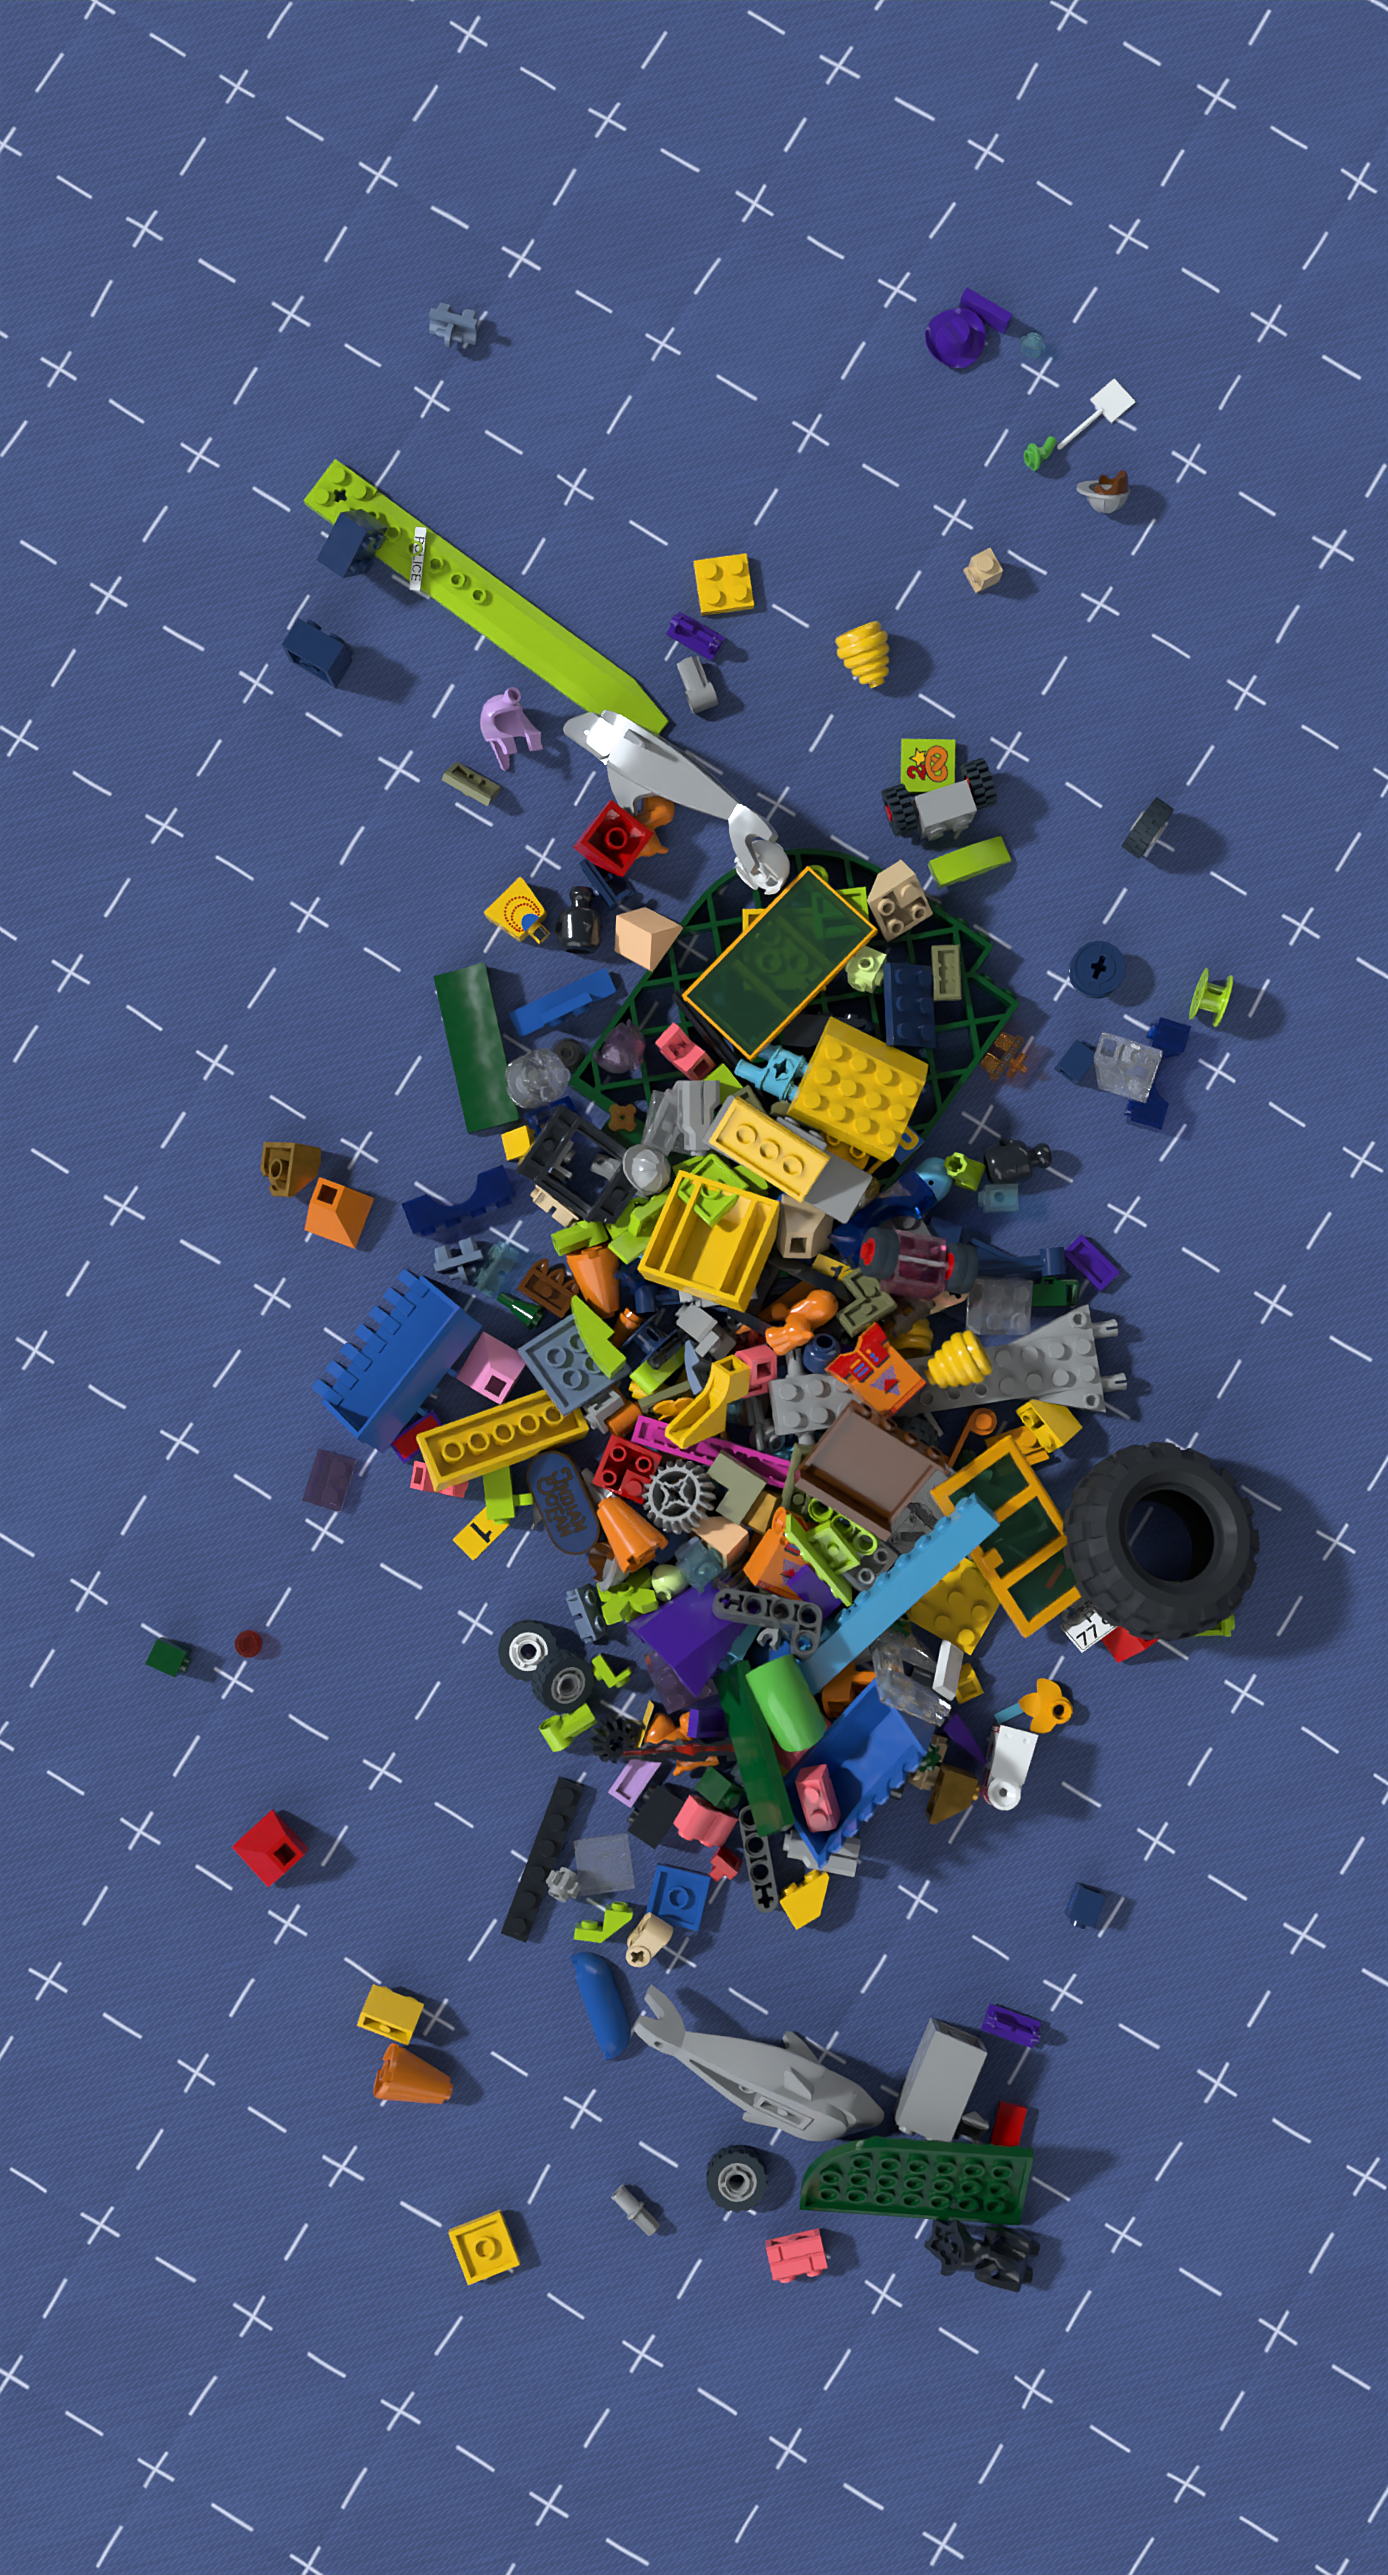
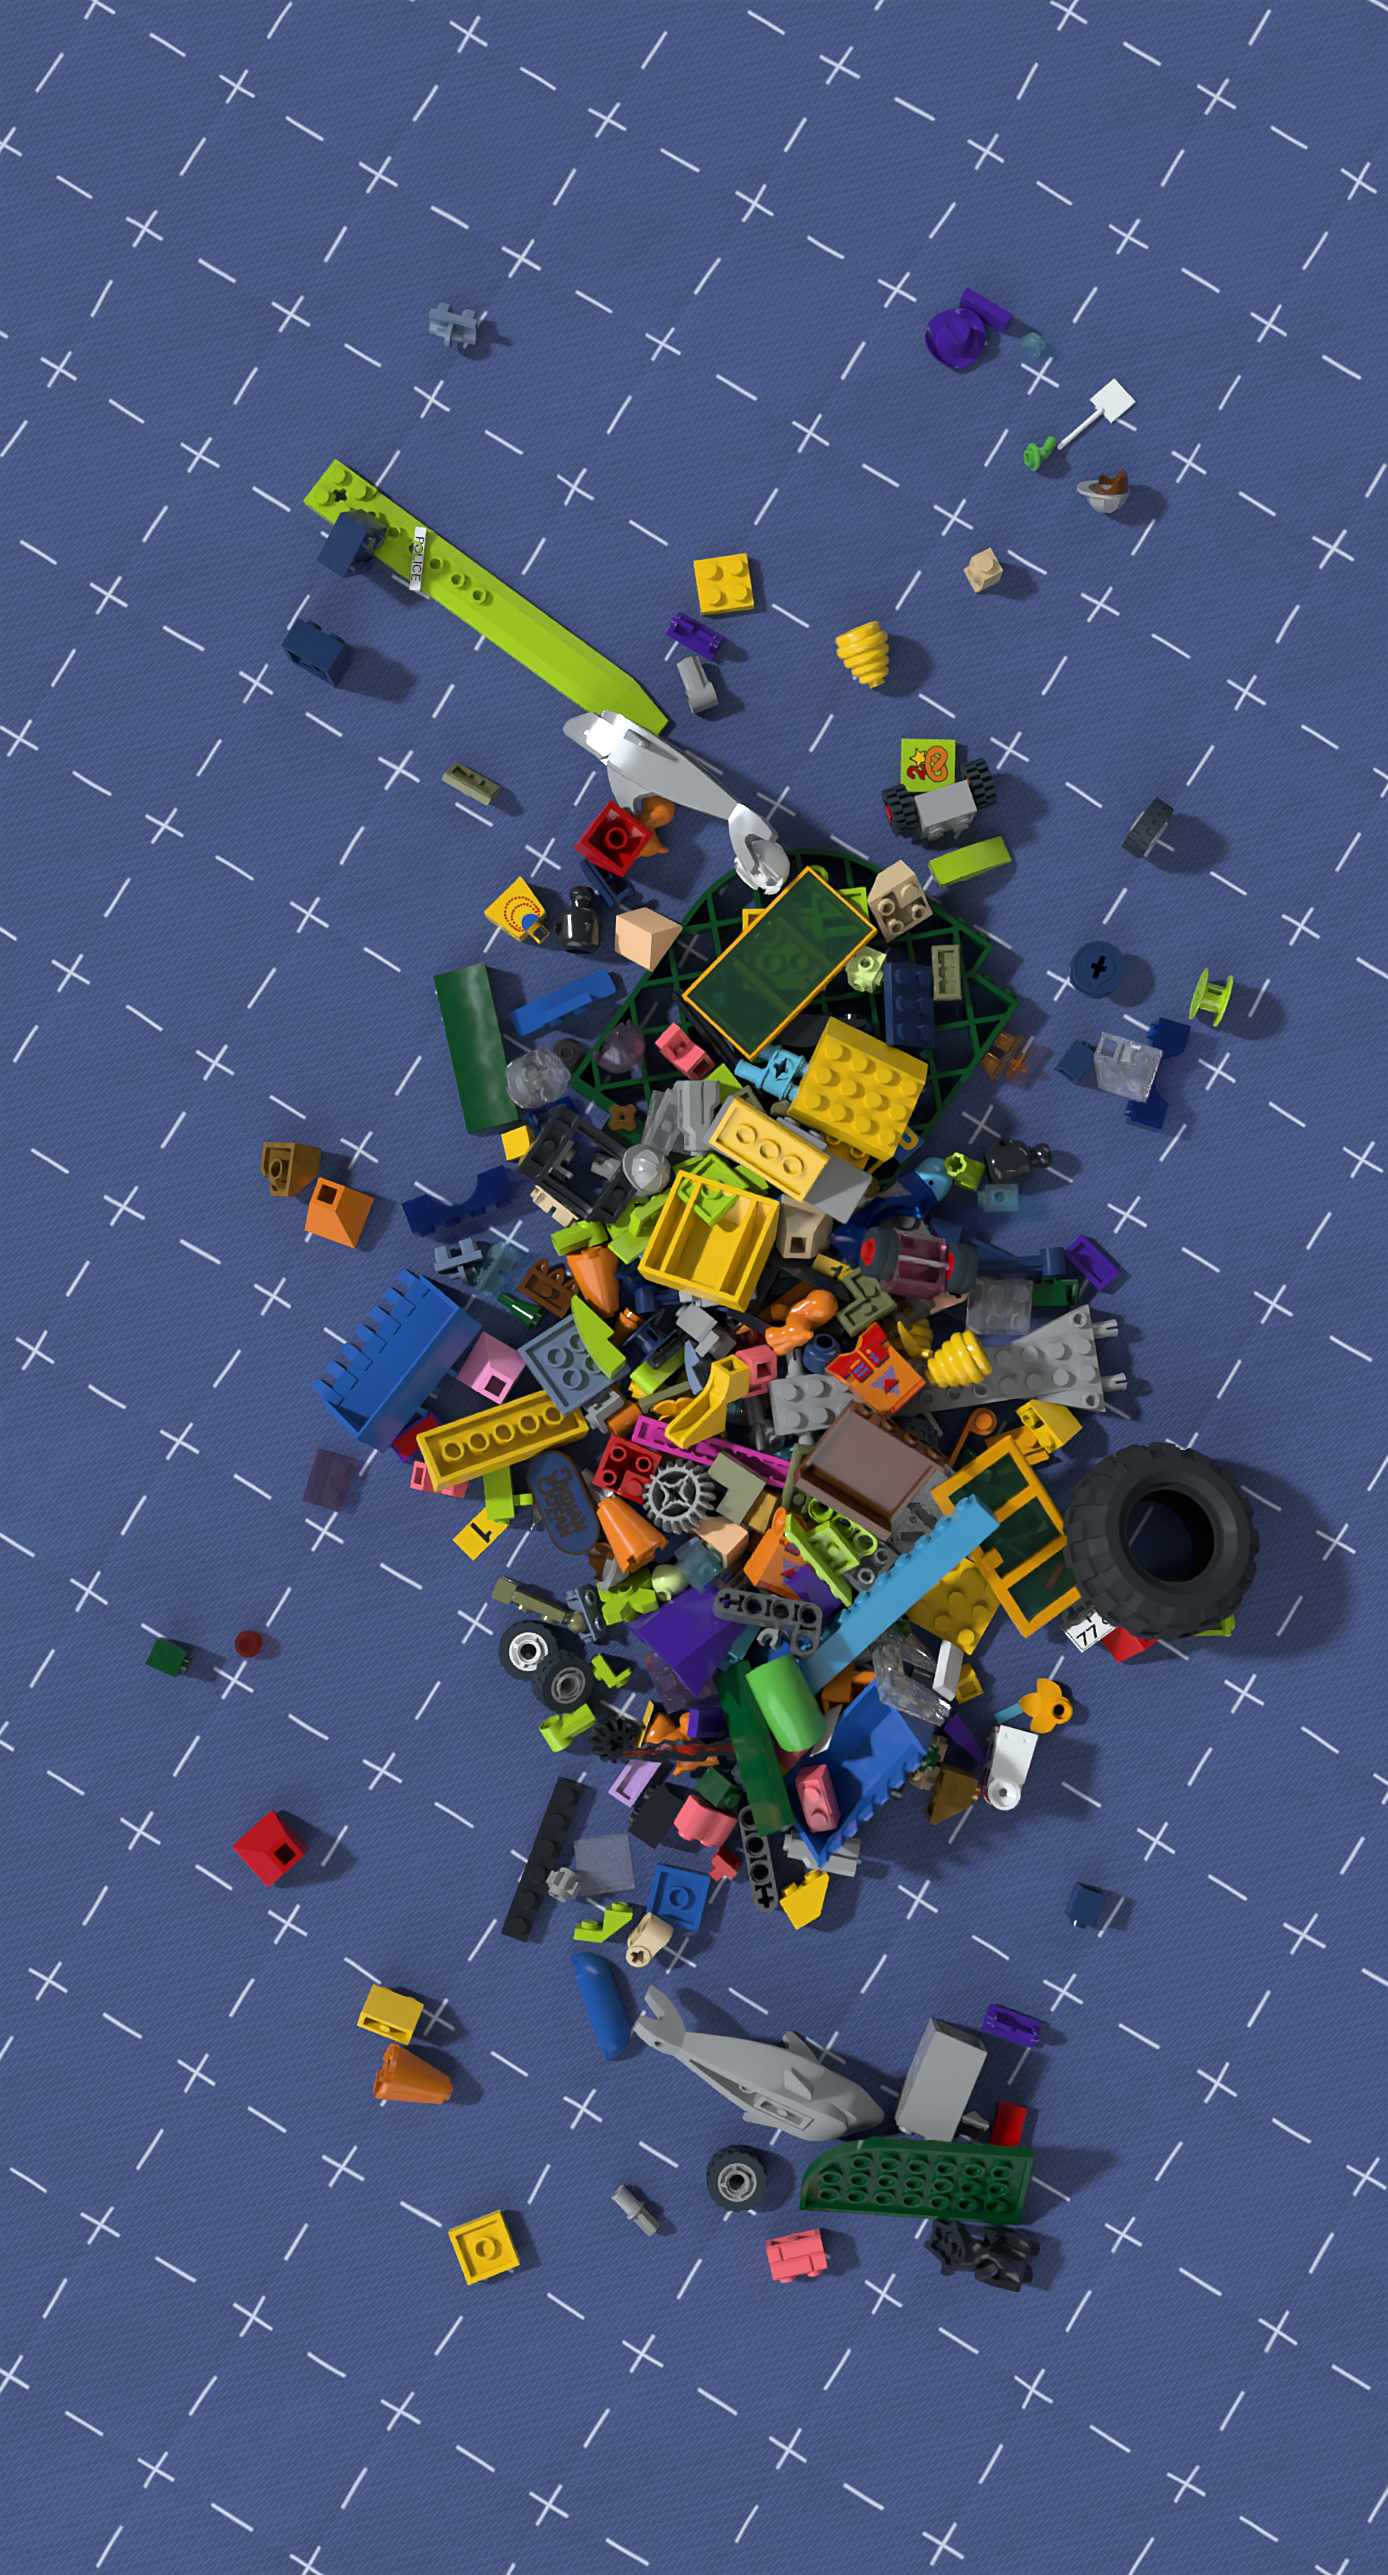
lavender piece [480,687,542,771] -> none
none -> olive plate [491,1576,588,1633]
none -> white sticker [810,1704,842,1757]
none -> yellow bar [897,1321,933,1360]

